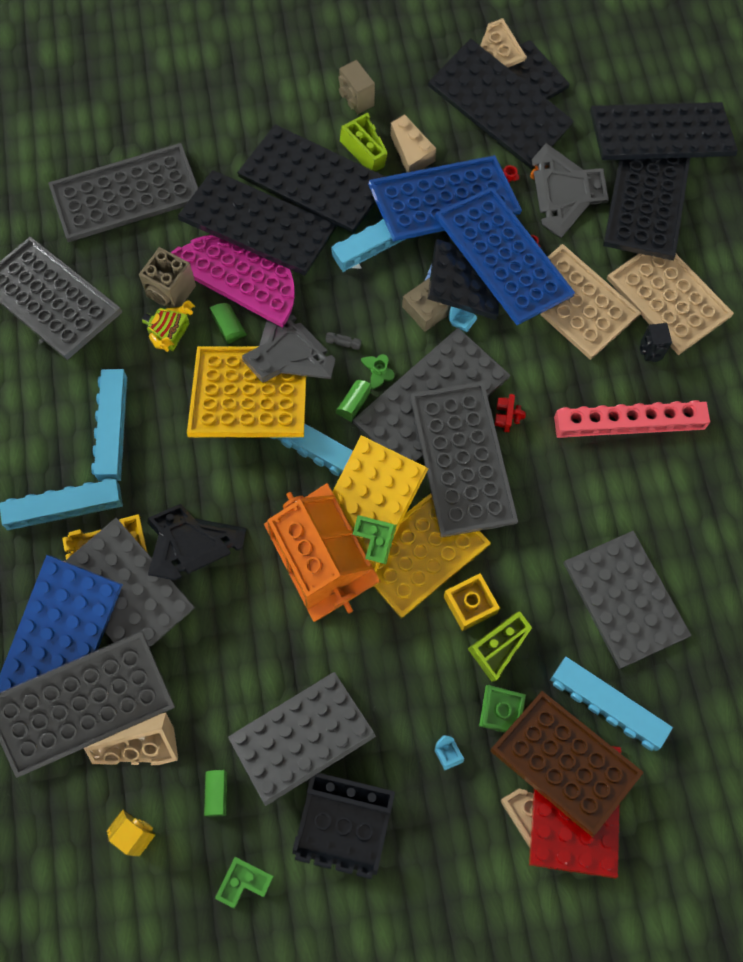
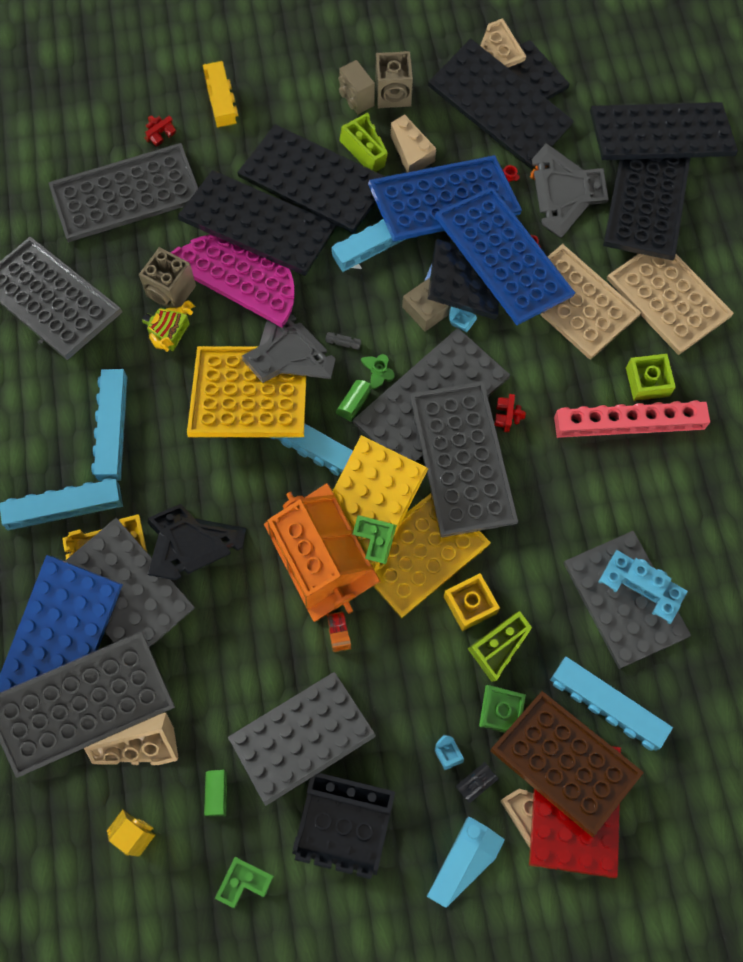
bright green brick [210,303,247,344] -> none
black brick [640,323,672,362] -> none
none -> red hips [145,115,176,147]
none -> yellow wedge [203,61,238,127]
none -> leg [327,612,351,652]
none -> dark tan brick [375,51,413,108]
none -> medium azure wedge [427,817,505,908]
none -> black hips [456,762,499,804]
none -> medium azure bracket [598,550,688,624]
none -> lime brick [626,354,676,401]

